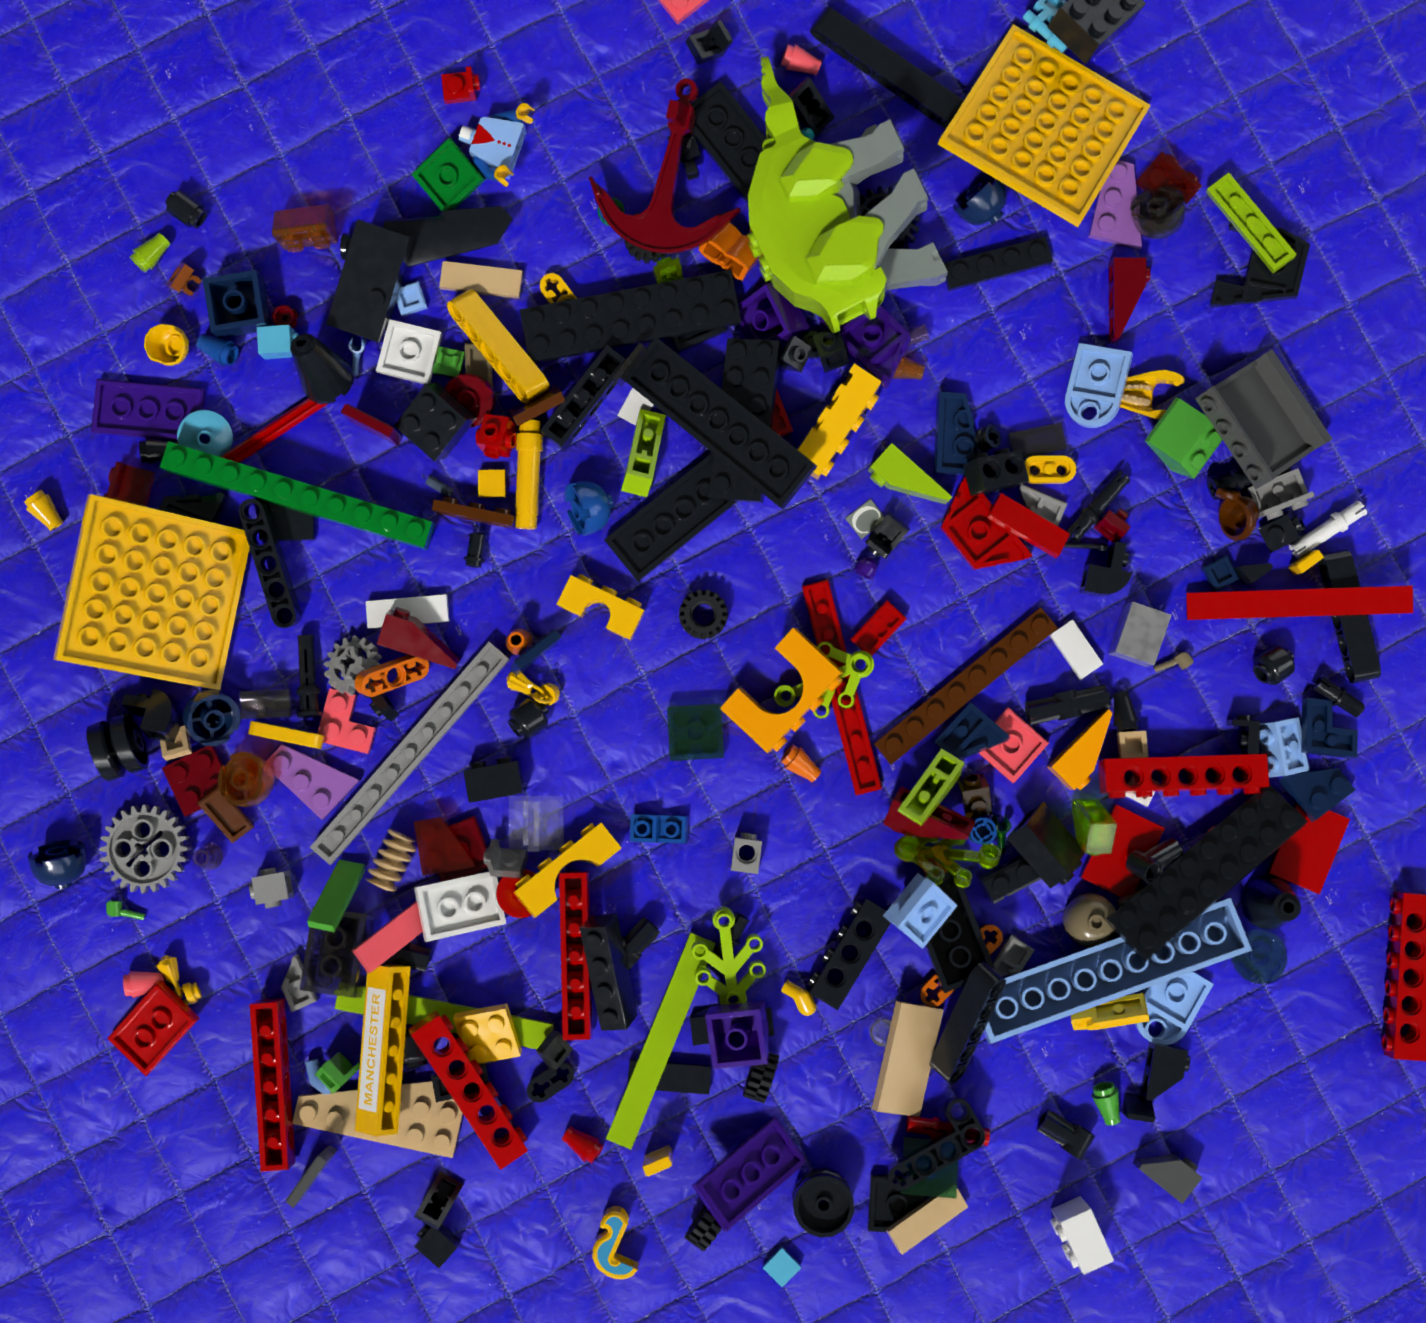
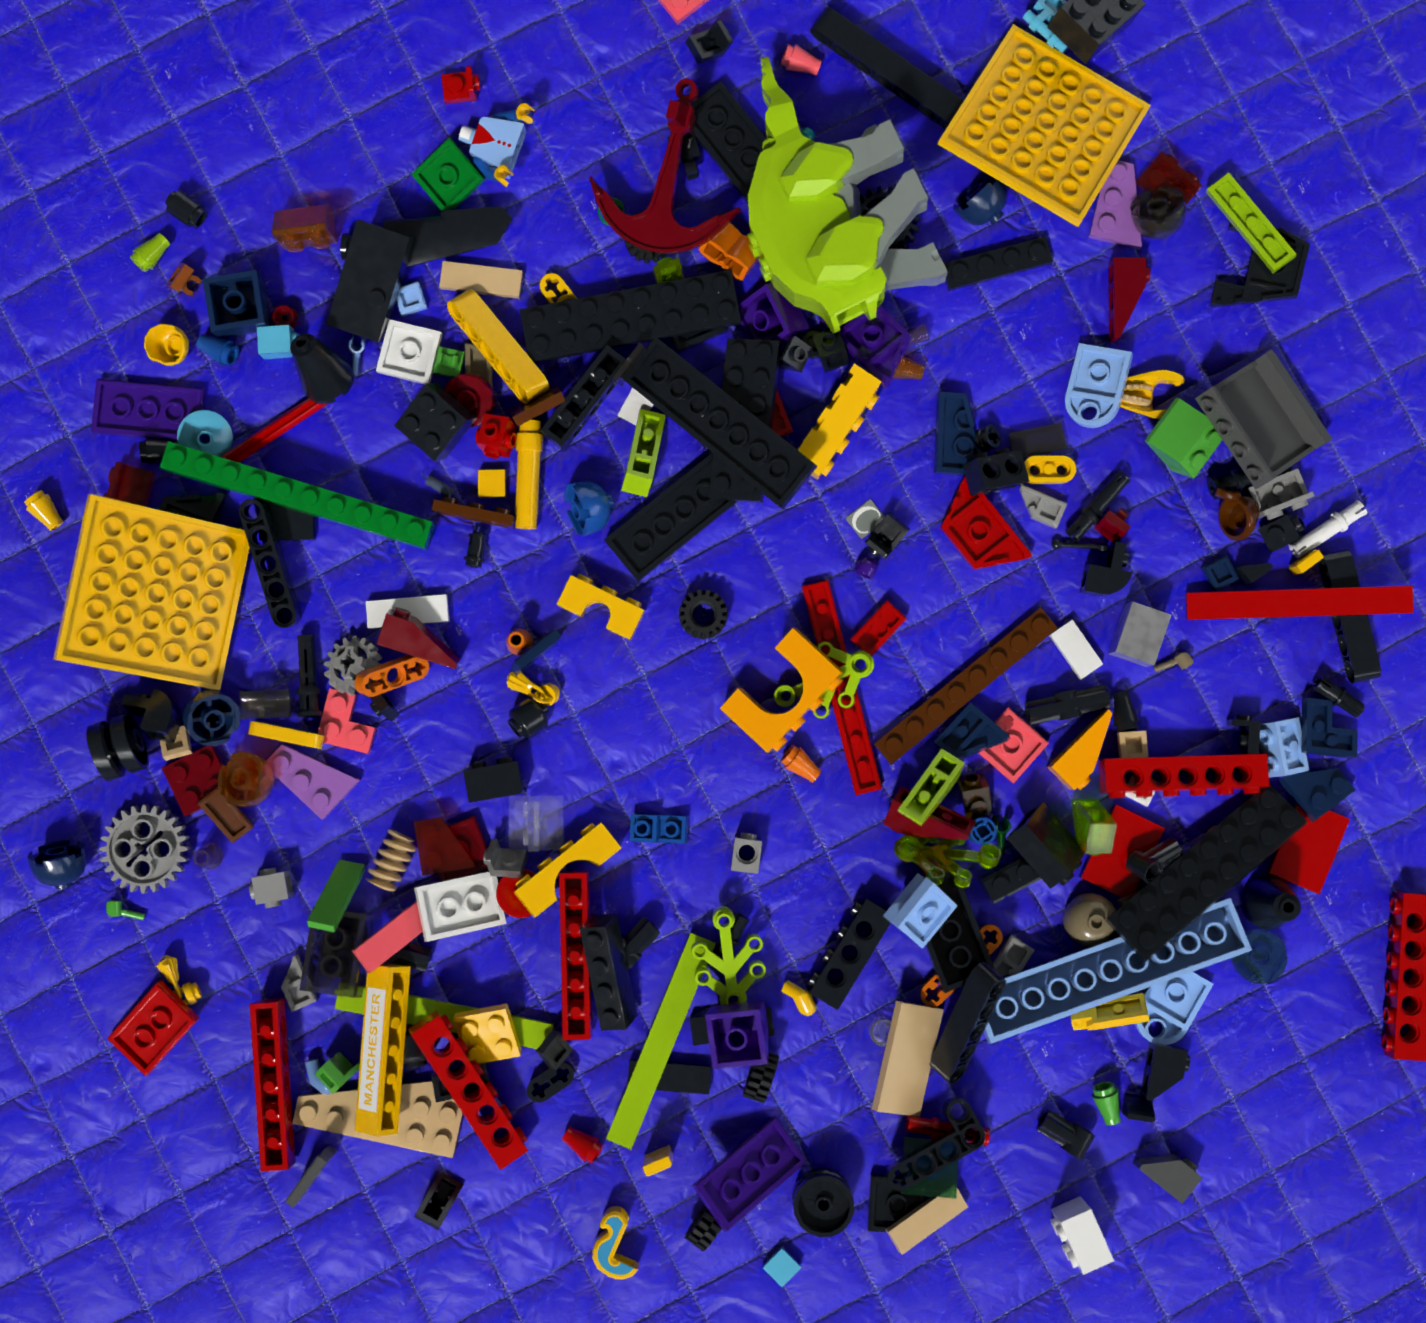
coral cone [123,971,166,998] -> none
light grey plate [310,642,510,865] -> none
dark red tile [341,404,402,446] -> none
black brick [414,1224,461,1268] -> none
plate [667,704,724,761] -> none
black slope [788,77,835,136] -> none
lime slope [868,443,952,505] -> none
red tile [987,493,1070,558] -> none
black head [1253,645,1295,685] -> none

